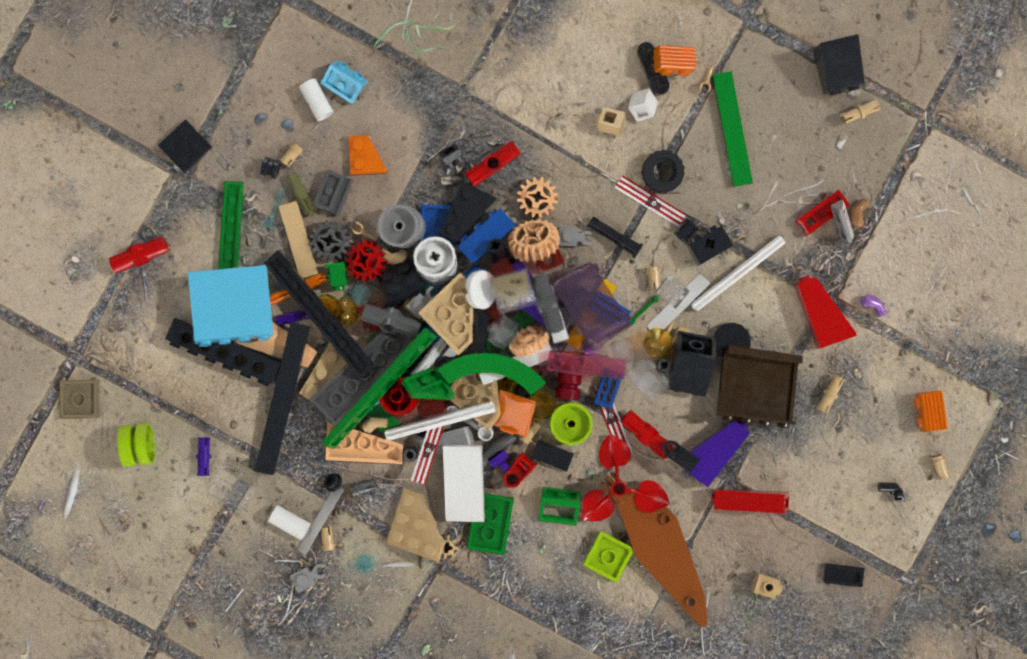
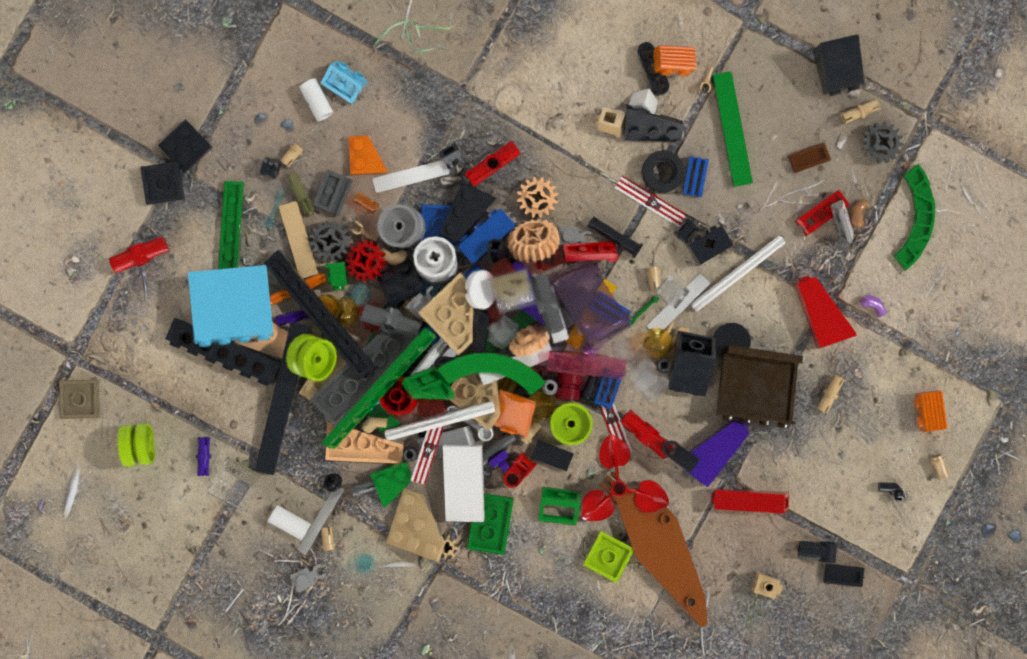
none -> black plate [140,161,185,205]
none -> lime wheel [286,334,337,381]
none -> clear orange pin [354,192,379,214]
none -> green wing [370,460,412,508]
none -> white sticker [372,160,449,193]
none -> light grey pin [541,380,557,395]
none -> red plate [563,242,618,262]
none -> black pin [580,375,599,401]
none -> black wing [624,104,683,141]
none -> blue tile [682,156,709,197]
none -> reddish brown tile [788,142,831,174]
none -> black piece [797,541,837,563]
none -> dark grey gear [860,121,904,164]
none -> green tile [893,164,935,271]

